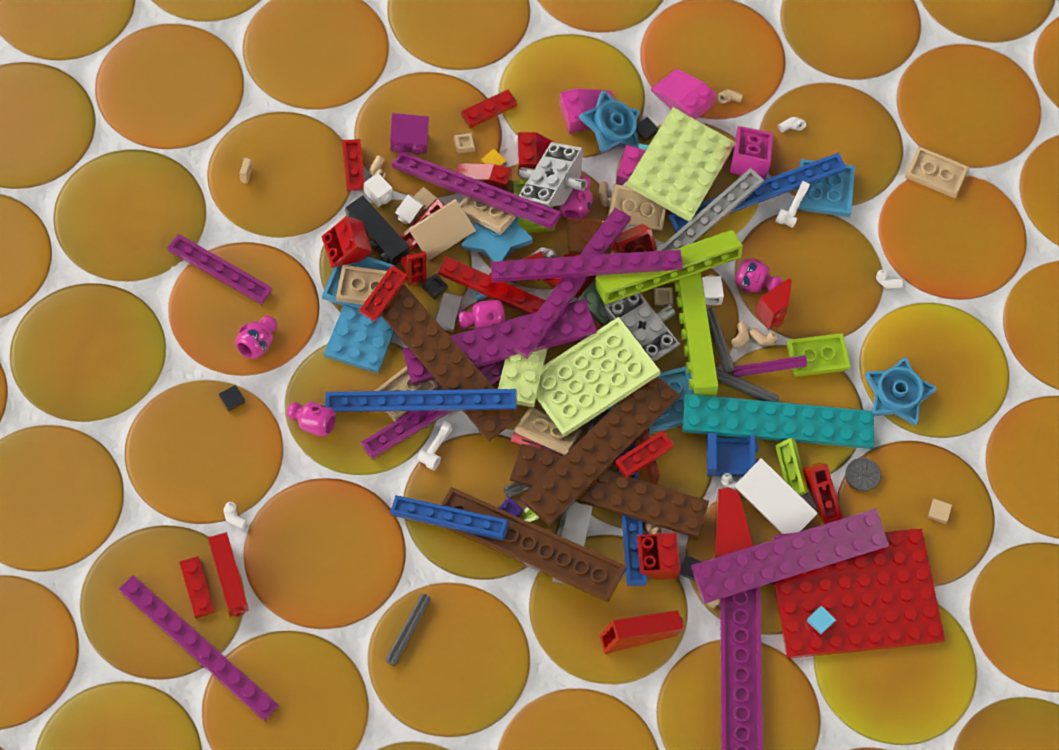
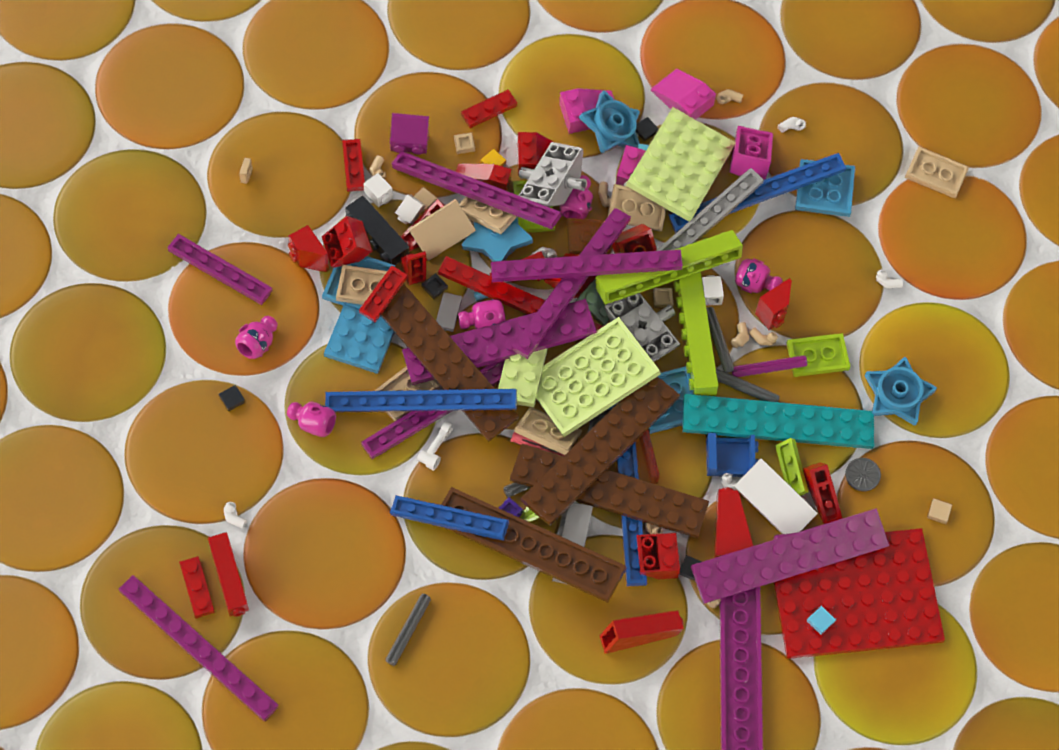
red plate [615,430,674,479] -> none
white brick [775,181,810,228] -> none
none -> red slope [288,225,329,272]

